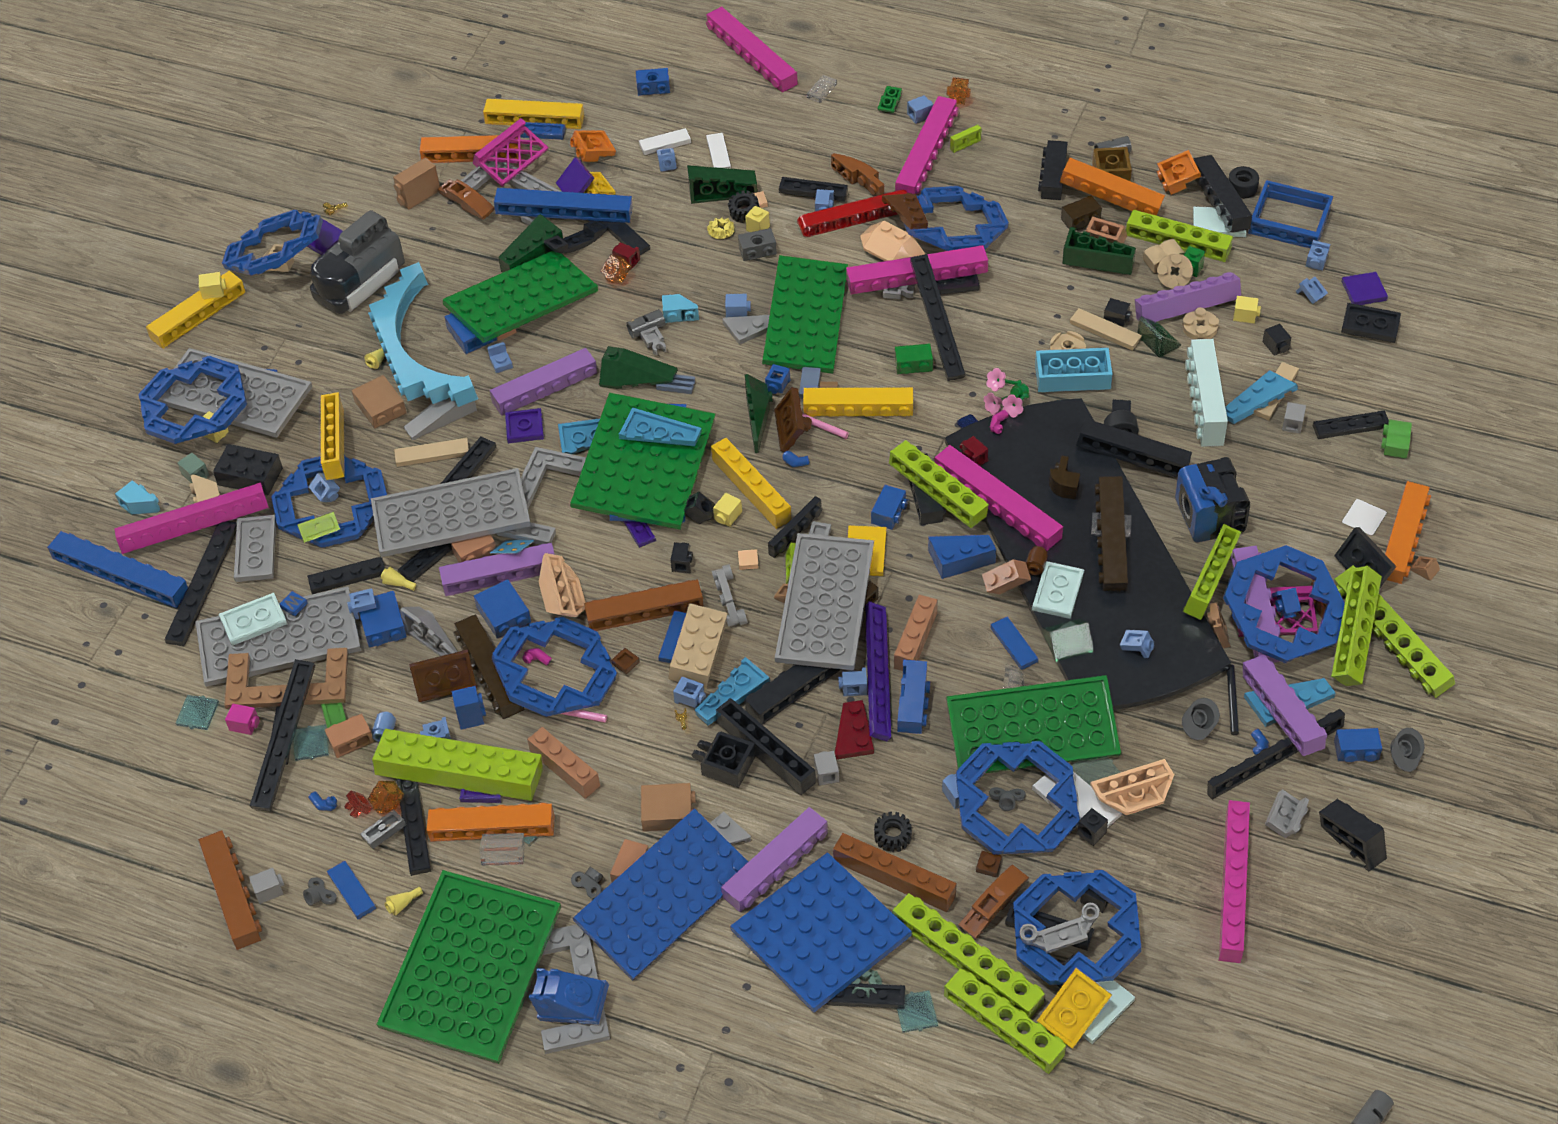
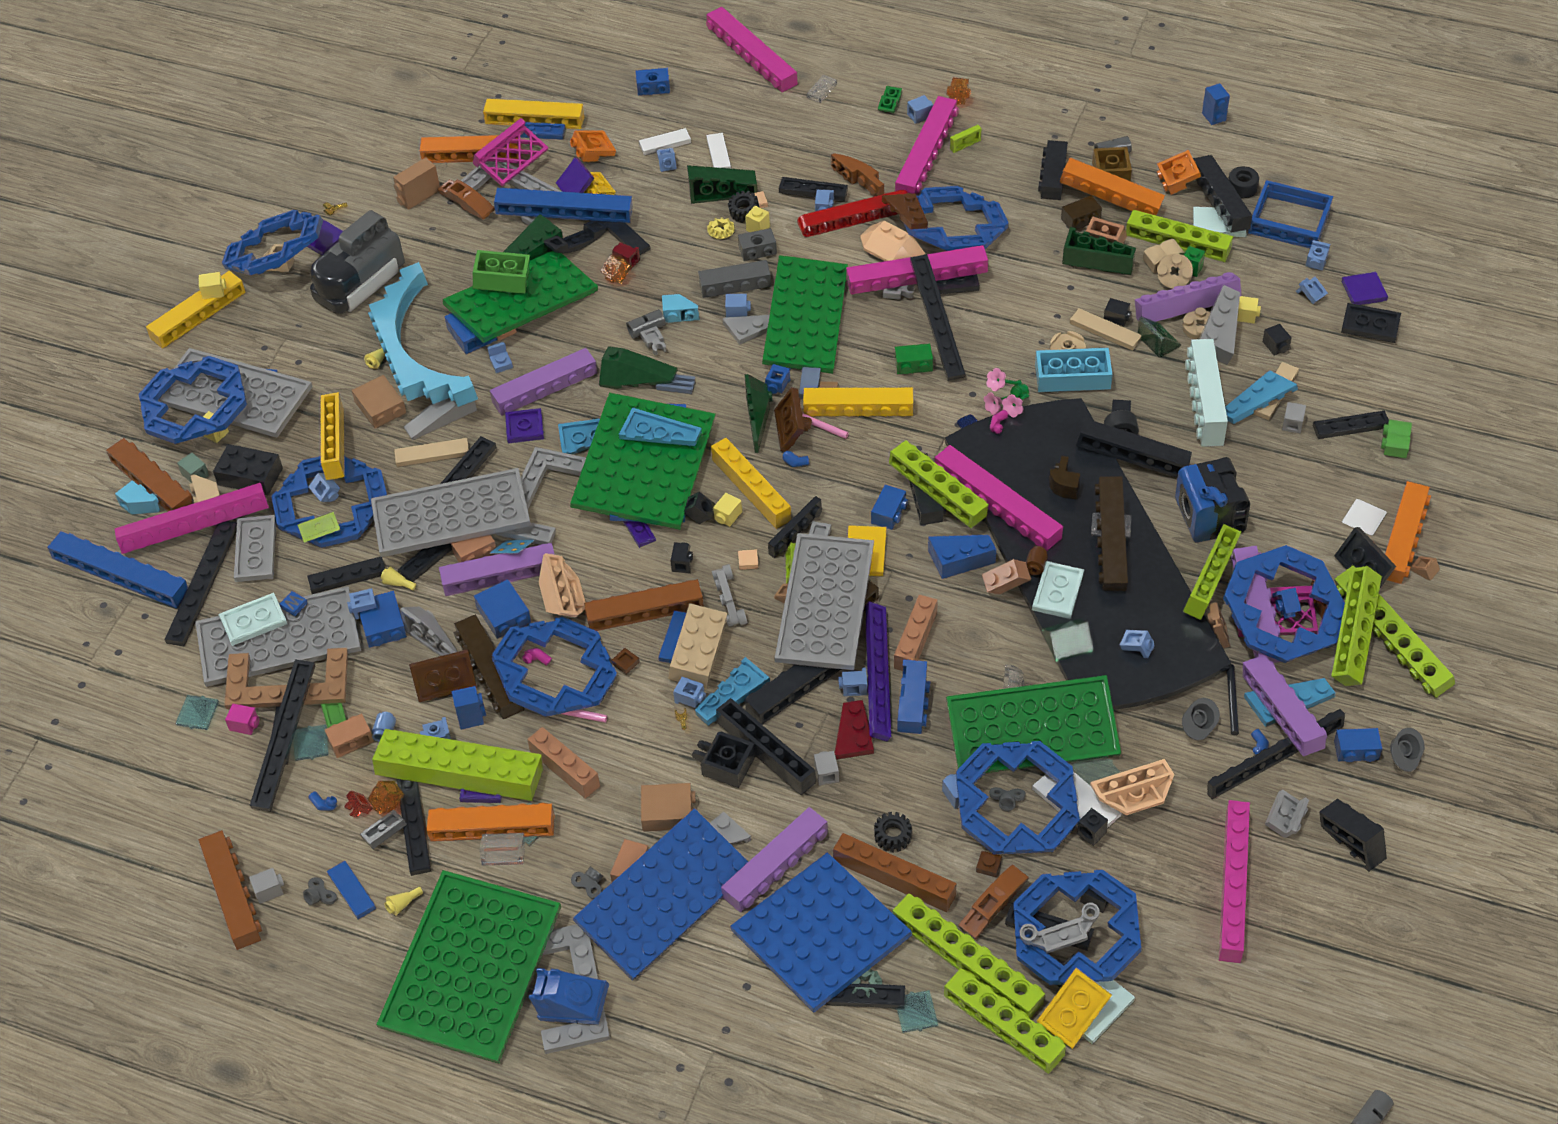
dark red brick [959,436,988,466] -> none
blue tile [990,616,1038,670] -> none
none -> dark orange brick [106,438,193,512]
none -> bright green brick [473,250,530,294]
none -> dark grey brick [698,260,771,298]
none -> light grey wedge [1199,285,1240,365]
none -> blue brick [1202,83,1230,125]

